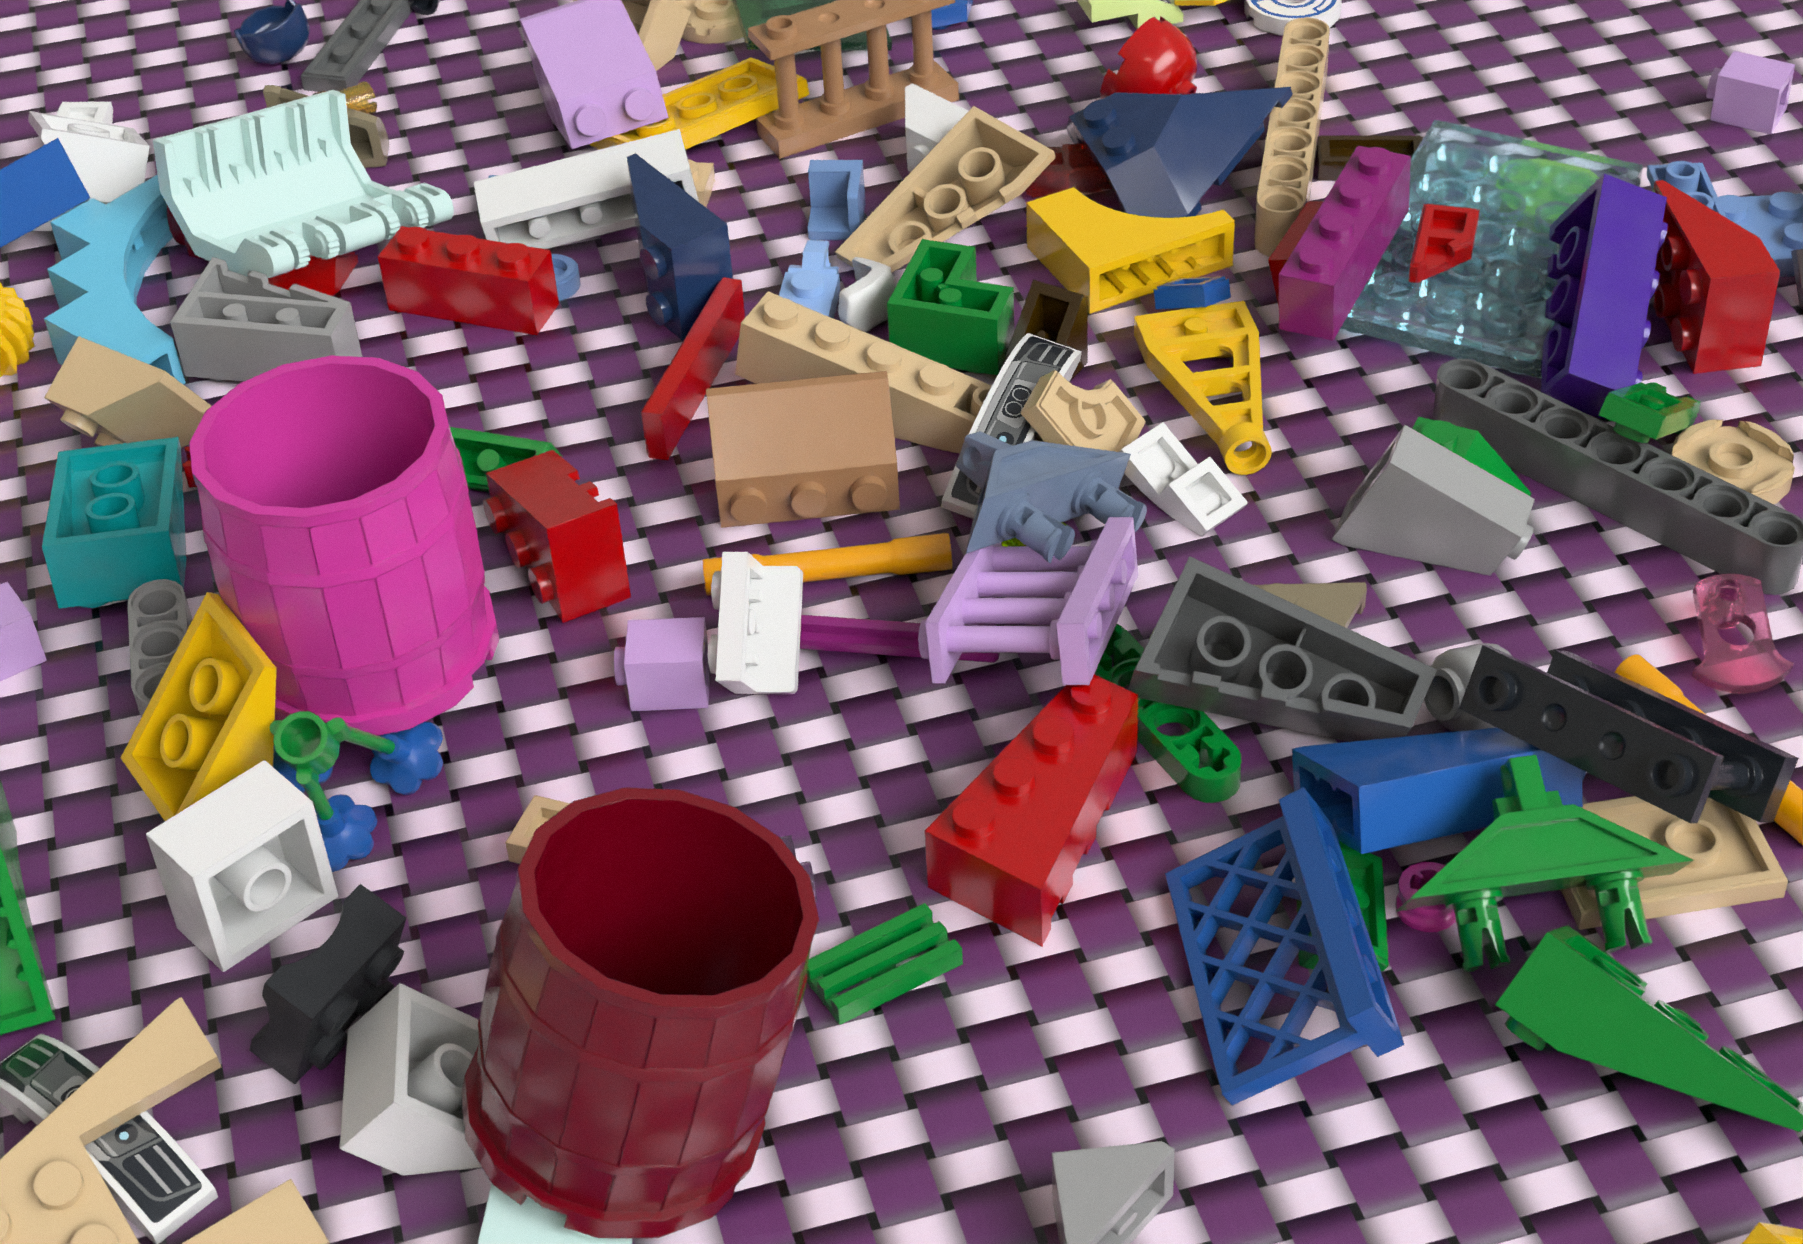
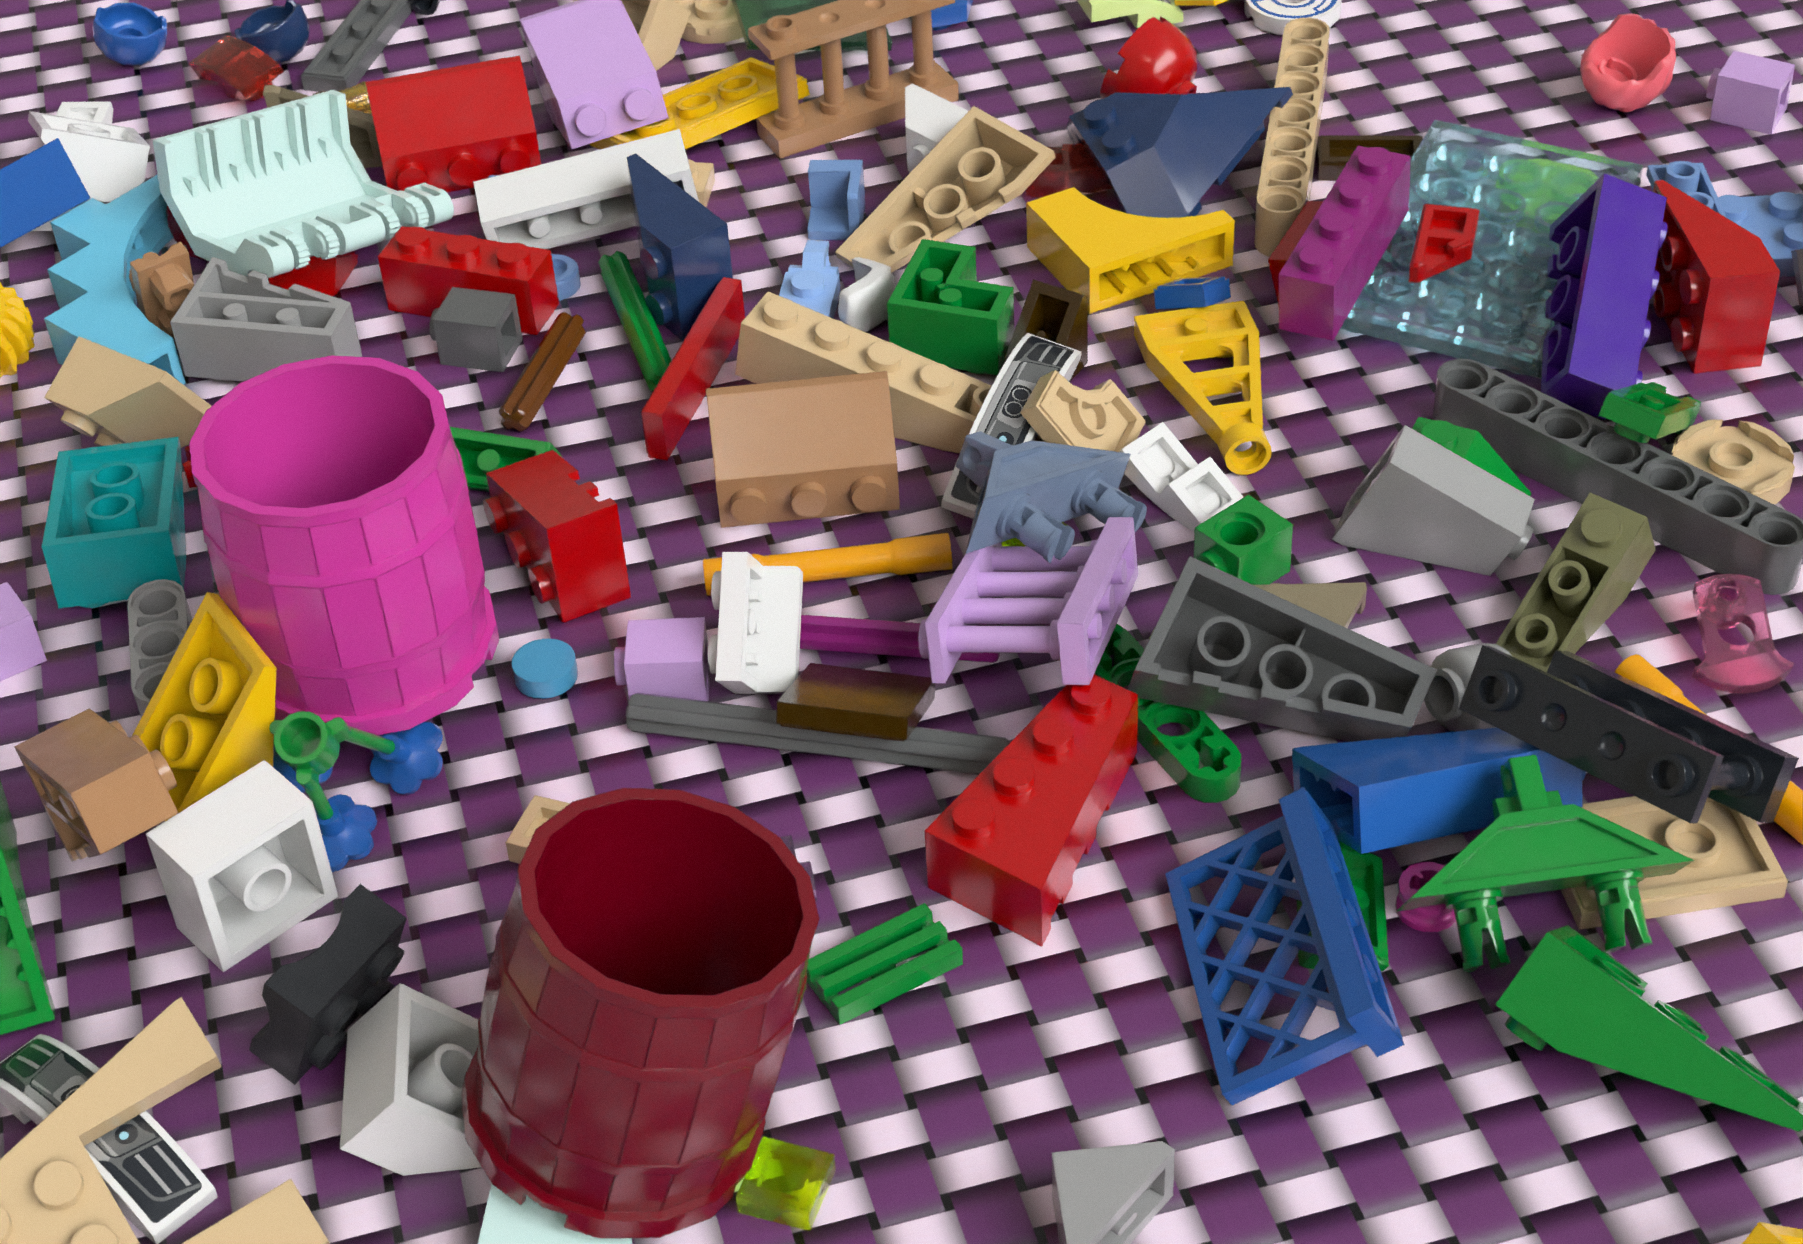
none -> medium nougat wedge [14,708,178,862]
none -> blue hair [92,2,167,66]
none -> medium nougat hips [129,242,194,348]
none -> clear red slope [189,35,284,101]
none -> red slope [365,55,541,192]
none -> dark grey brick [430,287,523,372]
none -> reddish brown axle [499,312,586,432]
none -> dark azure tile [511,638,578,699]
none -> green axle [598,251,672,392]
none -> dark grey axle [626,693,1010,775]
none -> clear neon green tile [736,1136,836,1231]
none -> dark brown tile [776,663,935,742]
none -> green brick [1194,495,1293,585]
none -> olive slope [1496,492,1656,672]
none -> coral hair [1580,14,1676,113]

